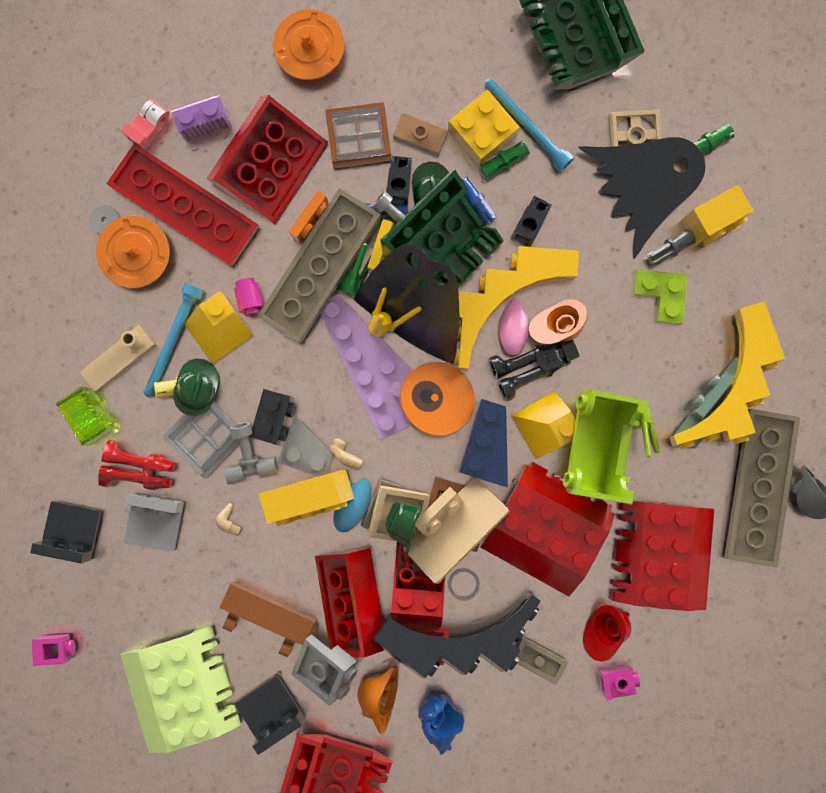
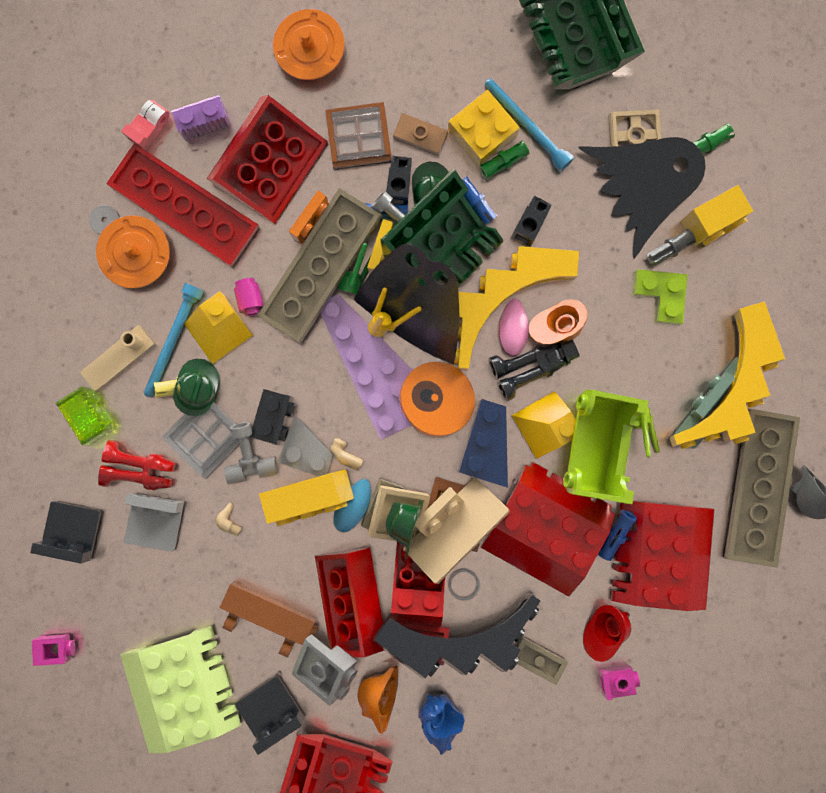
none -> blue pin [598,510,637,561]

